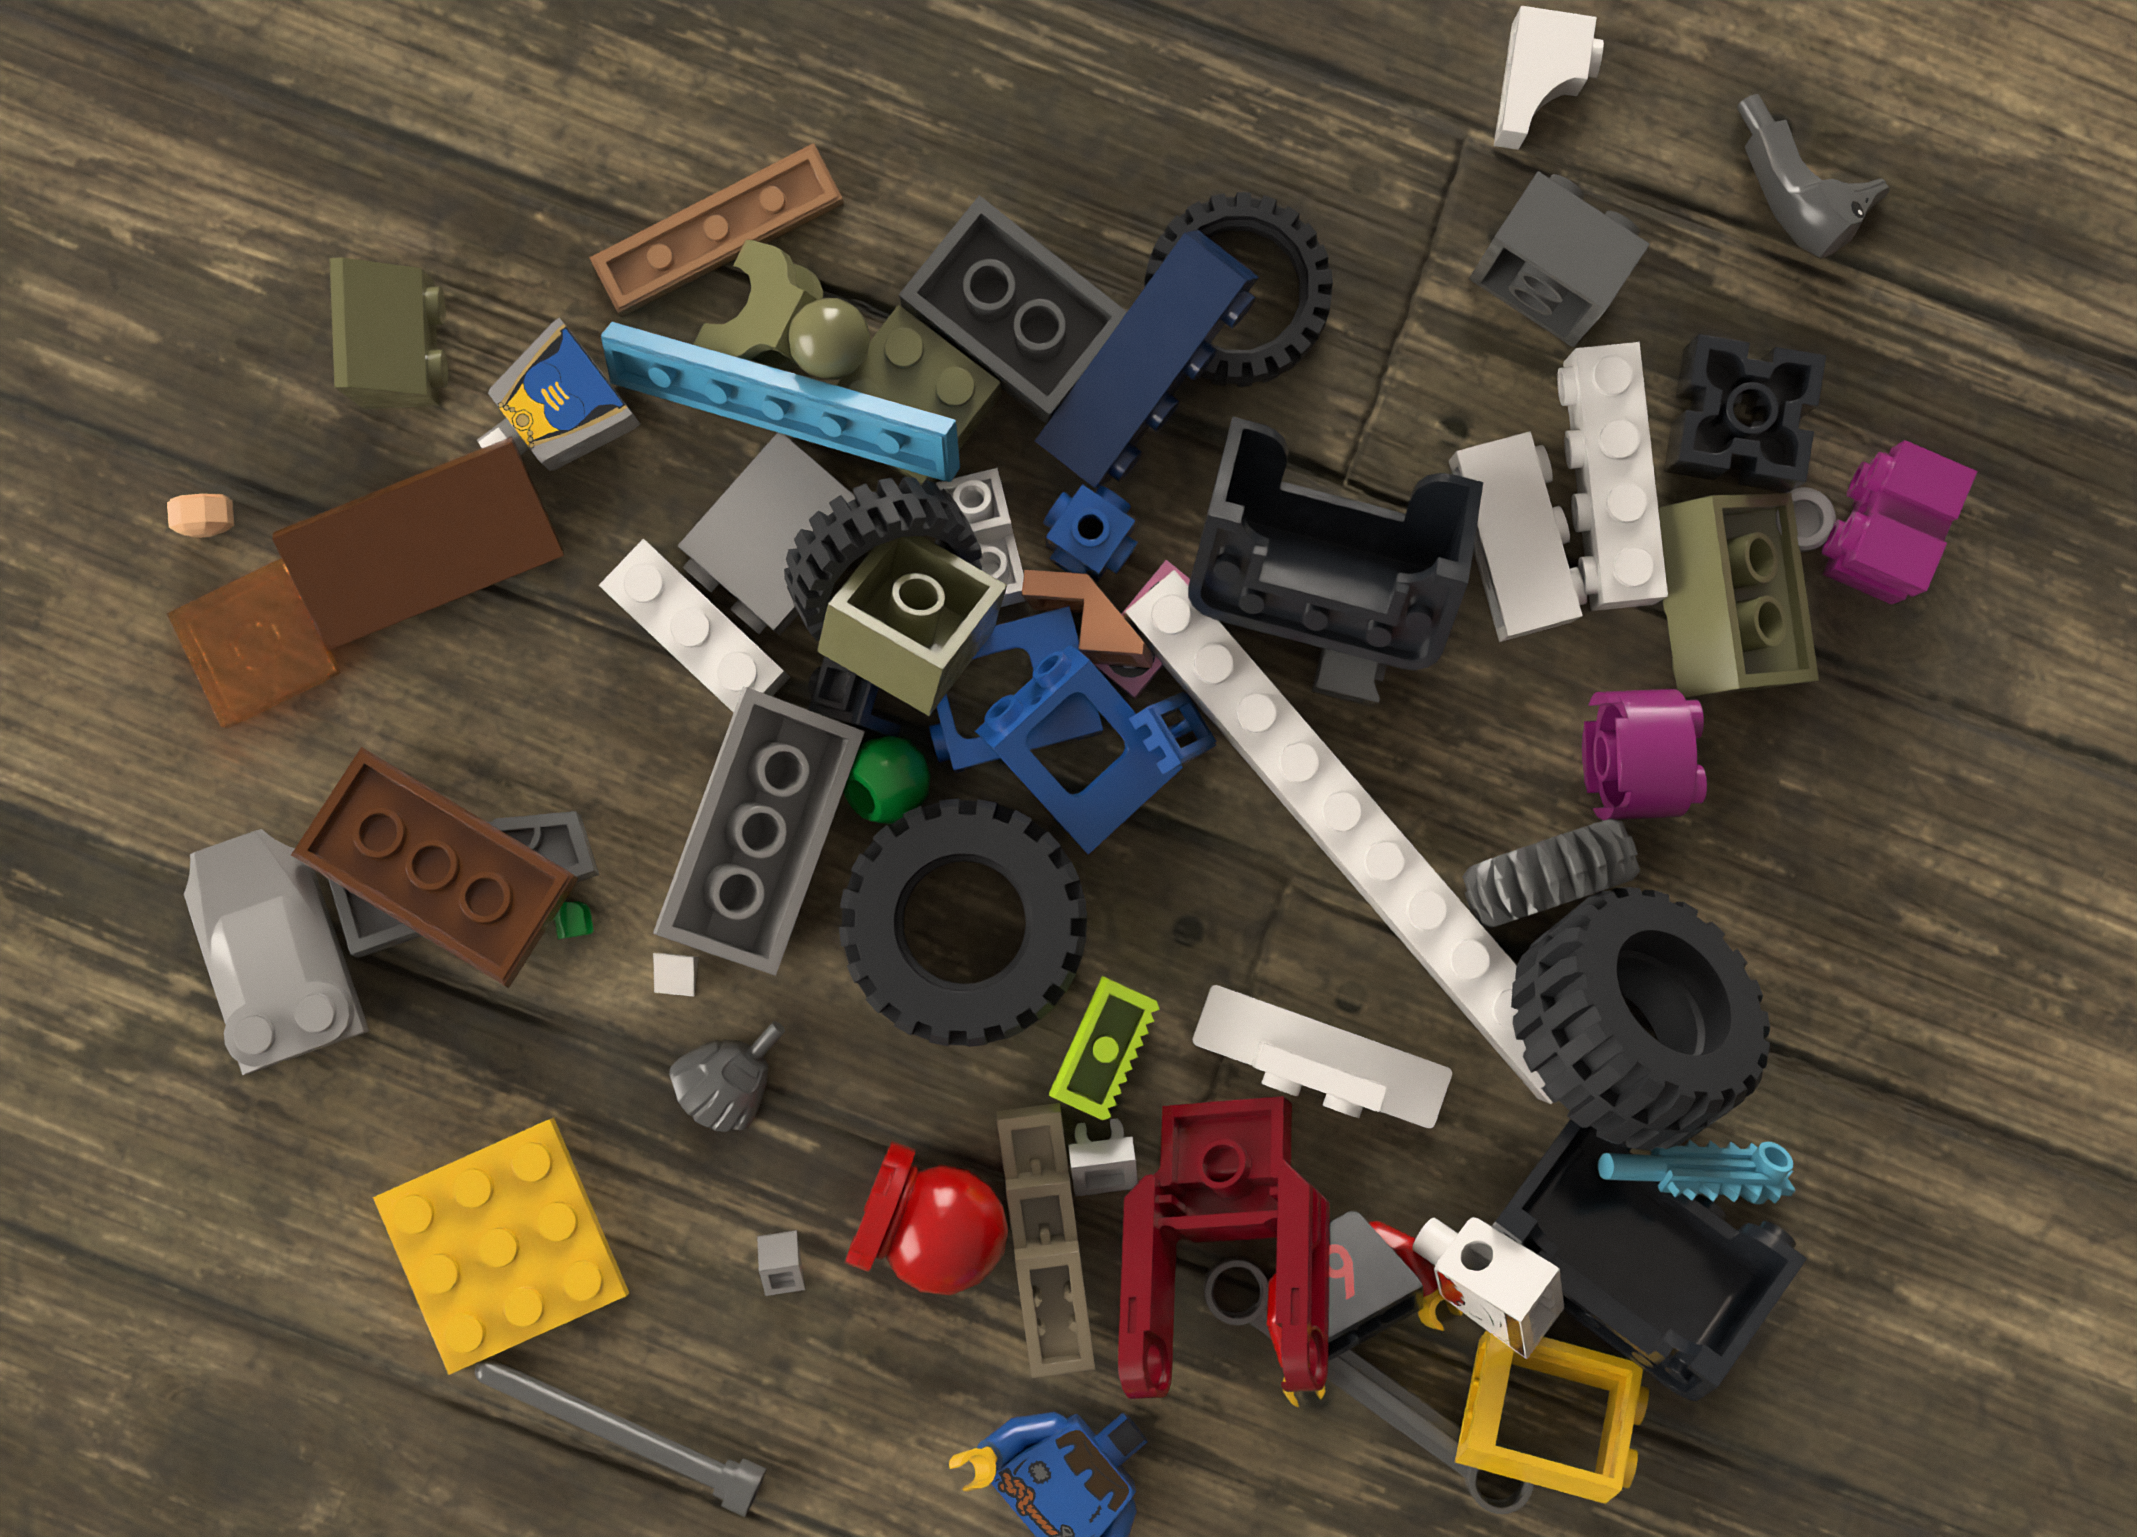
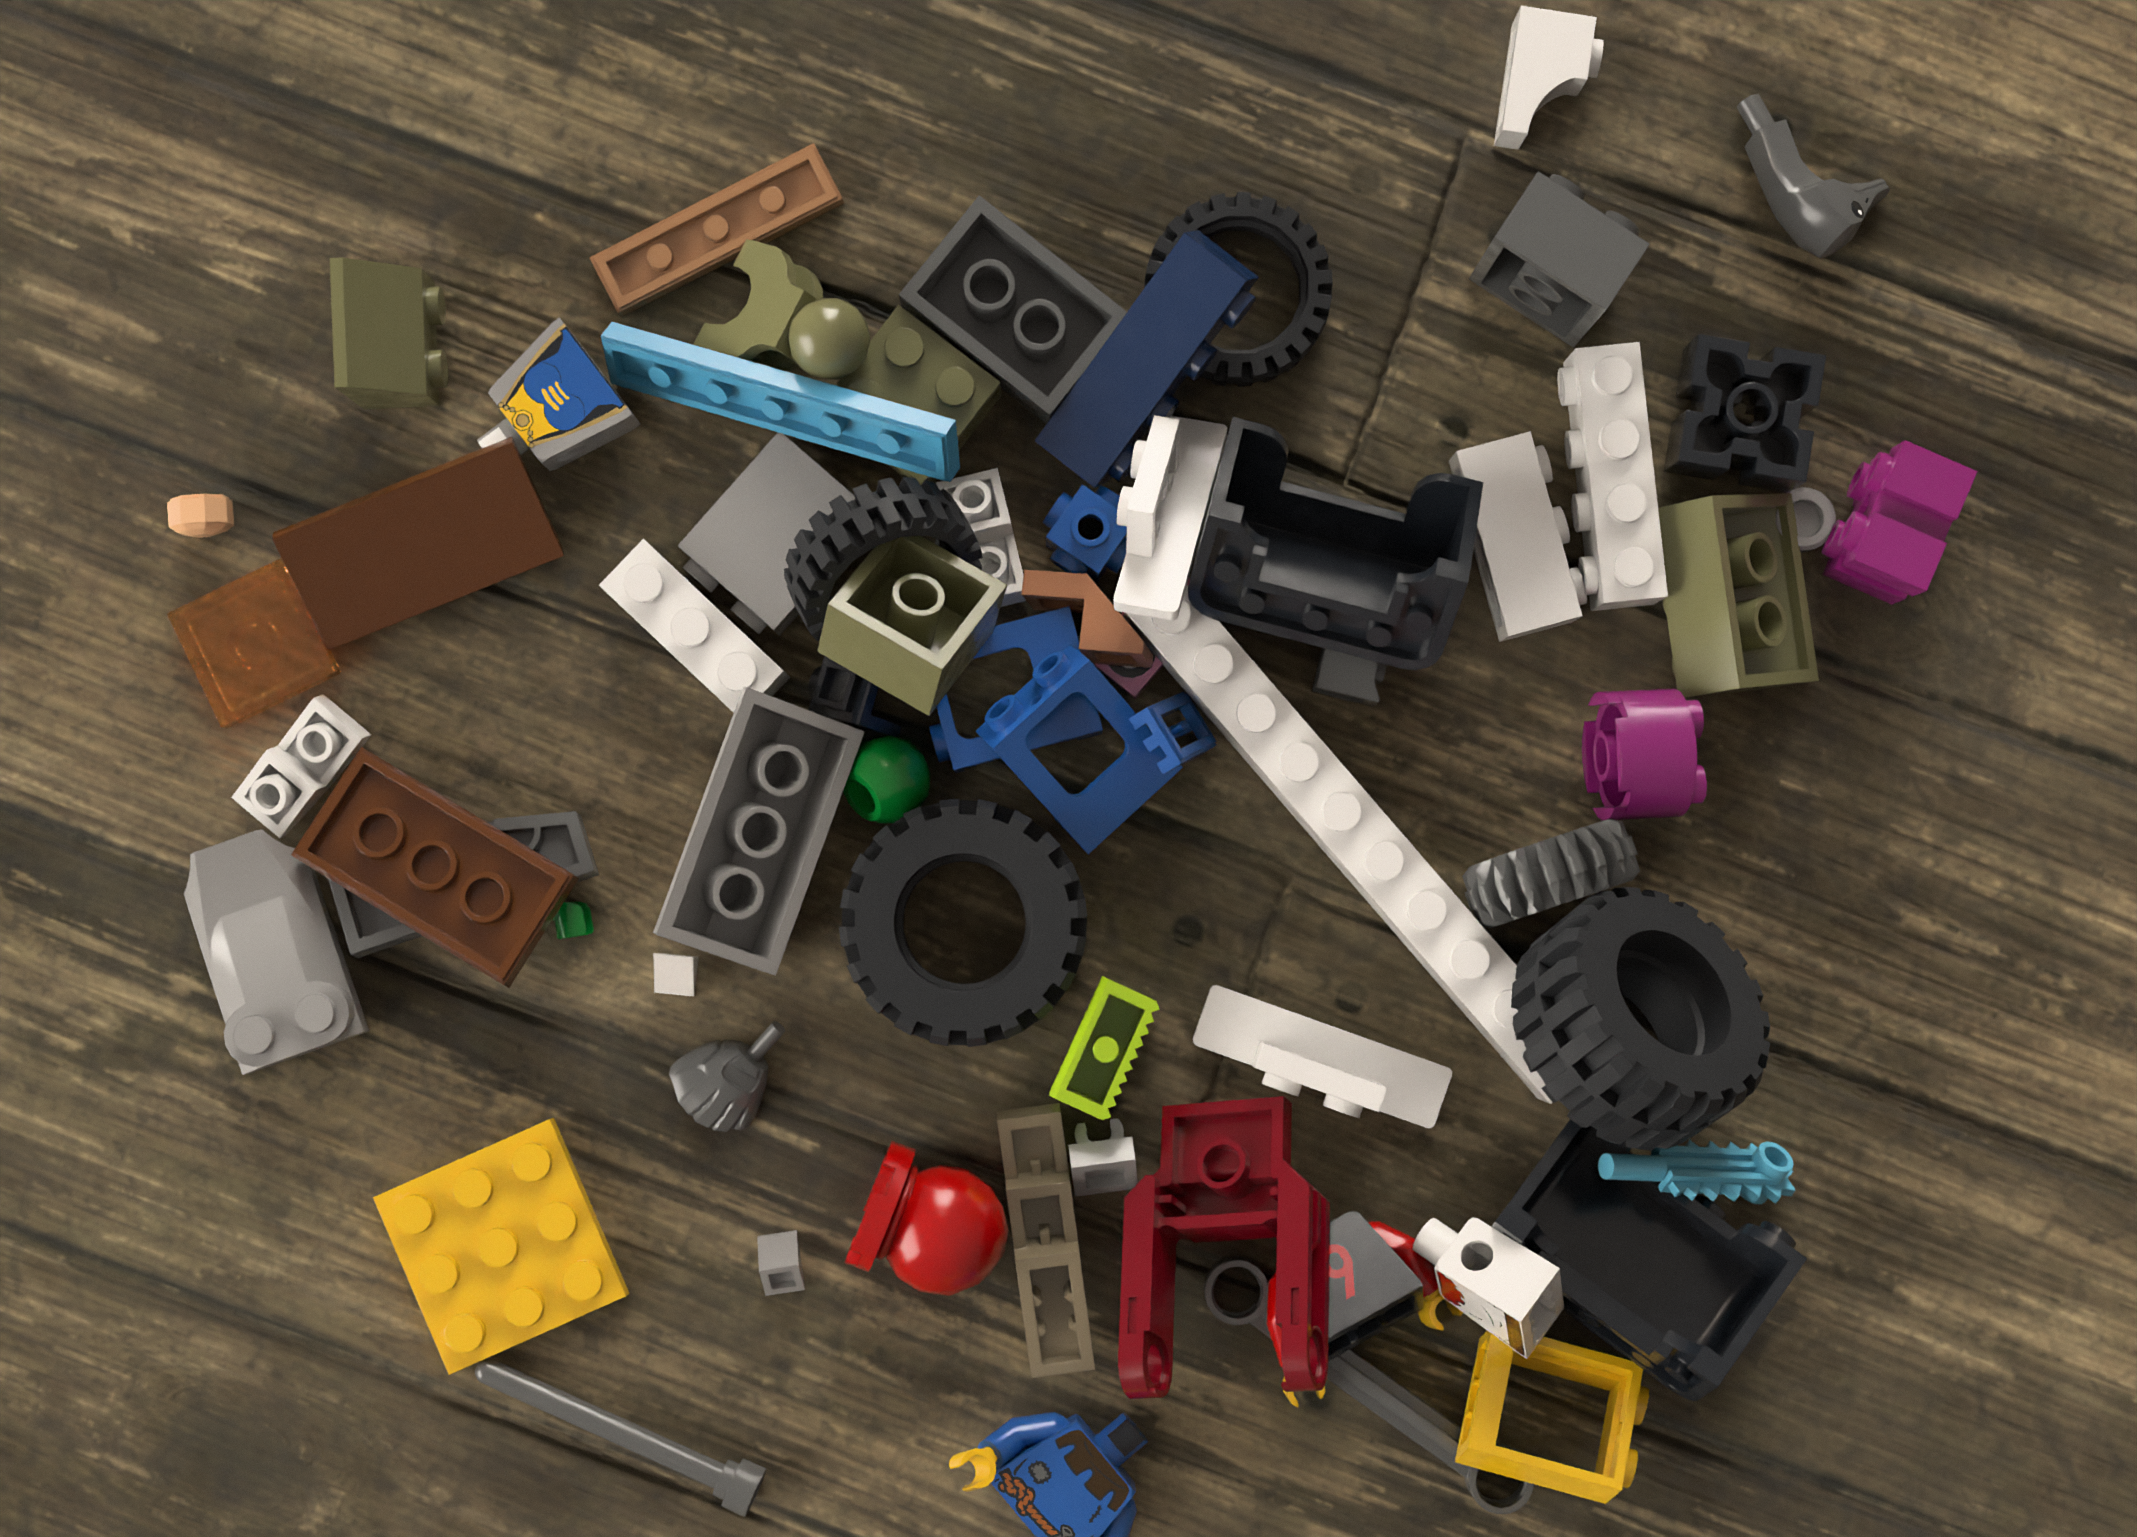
none -> white slope [231,694,371,838]
none -> white bracket [1114,415,1227,620]

